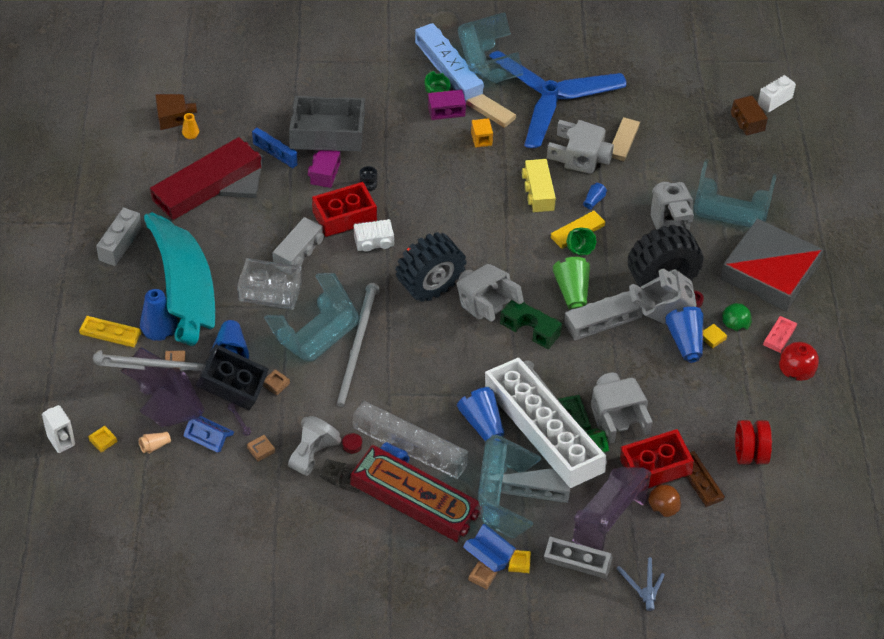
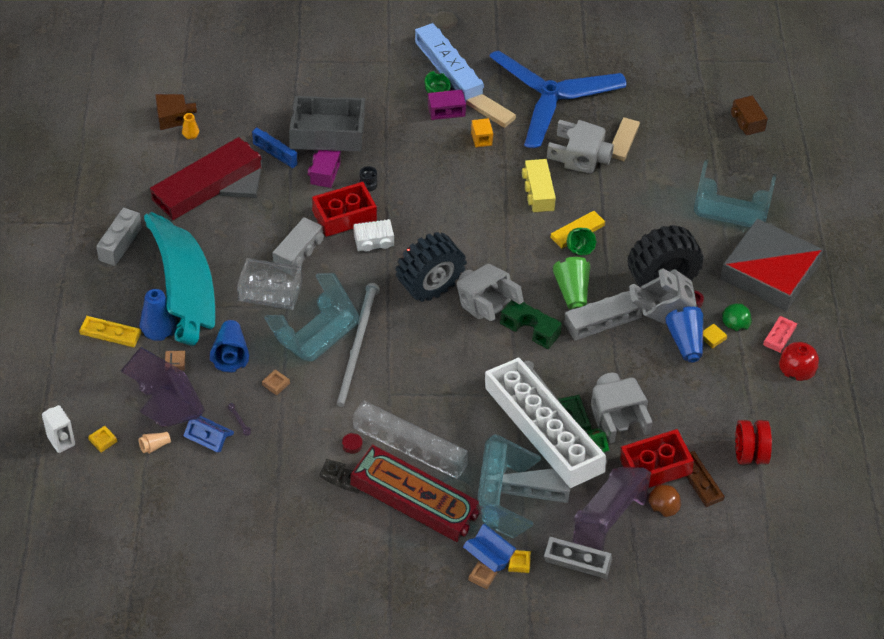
light grey bar [93,350,204,371] -> none
black brick [195,344,269,411] -> none
medium nougat tile [247,435,275,462] -> none
light grey piece [288,416,341,476] -> none
blue cone [380,442,410,463] -> none
blue cone [457,387,504,445] -> none
clear light blue windscreen [458,12,524,82] -> none
blue cone [583,183,607,210] -> none
sand blue plant [617,557,665,611] -> none
light grey piece [651,182,694,230] -> none
white brick [758,75,796,113] -> none

